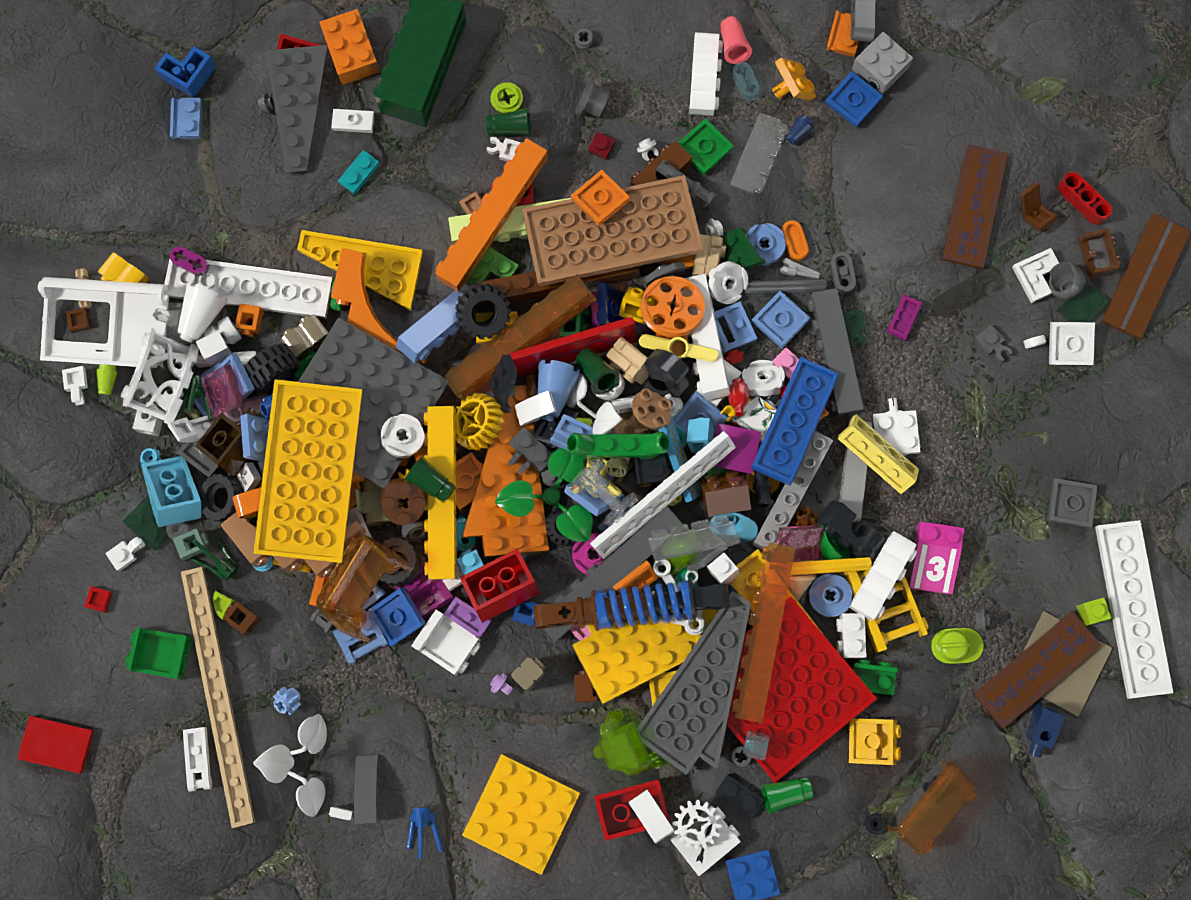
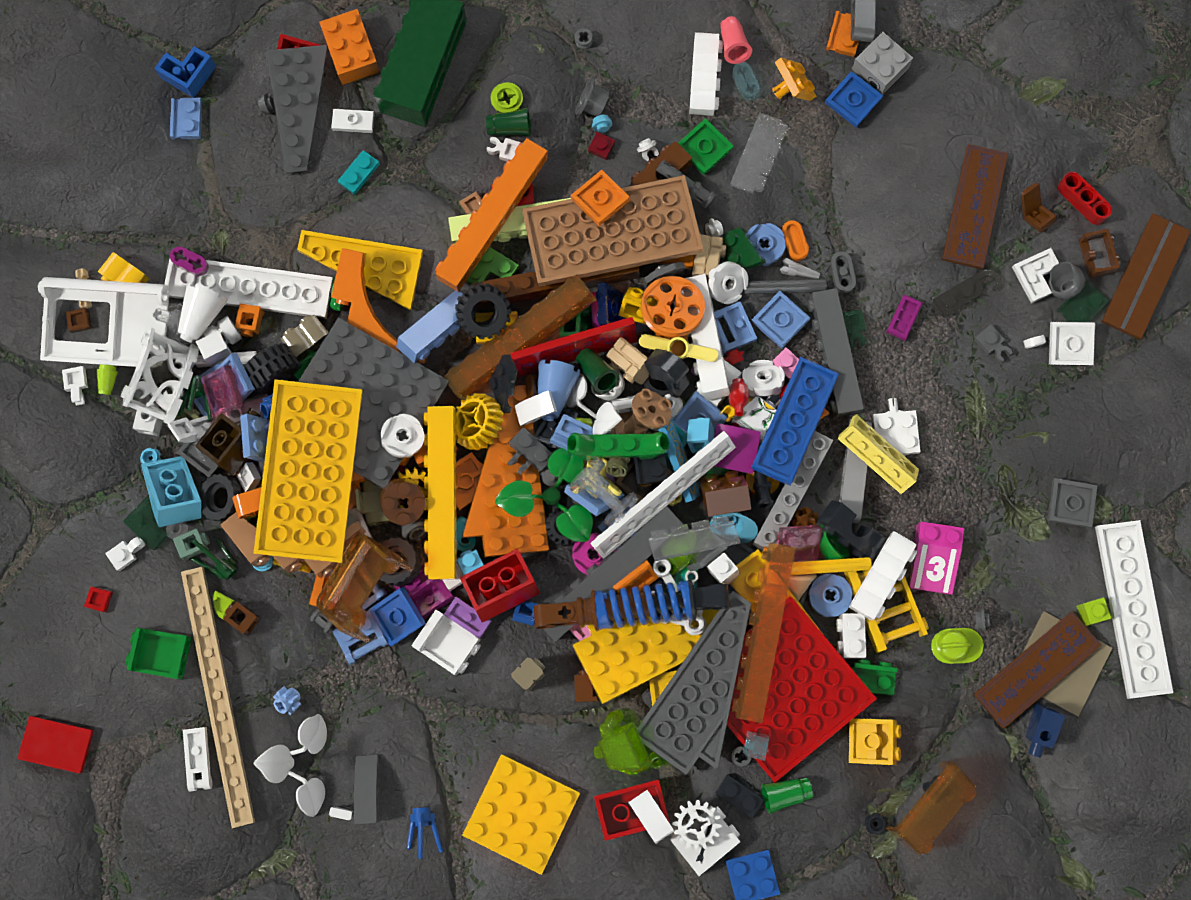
dark green plant [405,456,456,503] -> none
lavender plate [490,673,513,695] -> none
dark blue cone [785,114,815,145] -> none
none -> medium azure plate [592,115,612,133]

